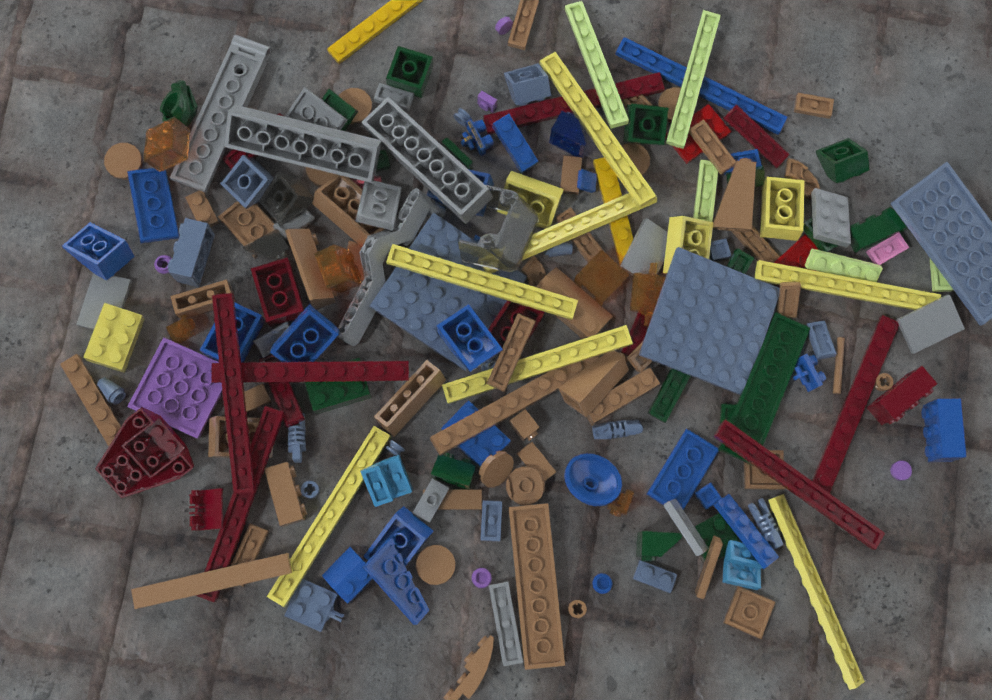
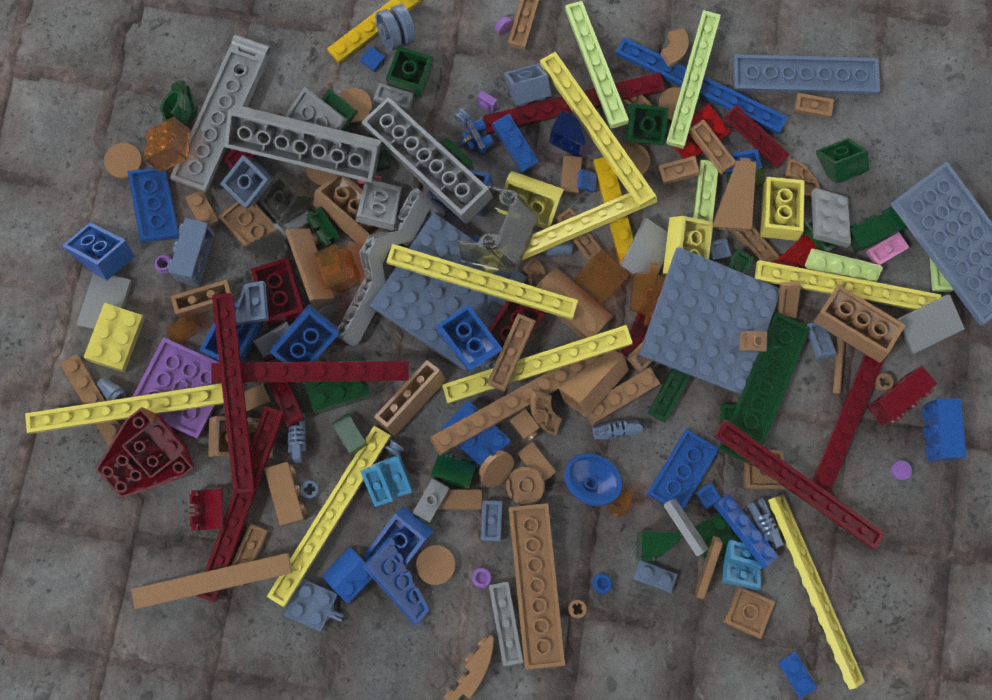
blue hips [793,354,827,392] -> none
none -> light yellow plate [25,383,224,434]
none -> sand blue wing [236,281,269,325]
none -> dark green hinge [306,206,340,247]
none -> tile [332,413,368,455]
none -> blue tile [359,47,385,72]
none -> sand blue wheel [375,4,416,51]
none -> medium nougat tile [530,391,562,436]
none -> medium nougat plate [659,156,700,185]
none -> medium nougat tile [660,28,689,67]
none -> sand blue plate [733,54,880,95]
none -> medium nougat brick [739,331,767,353]
none -> blue plate [777,652,817,699]
none -> medium nougat slope [813,284,905,363]

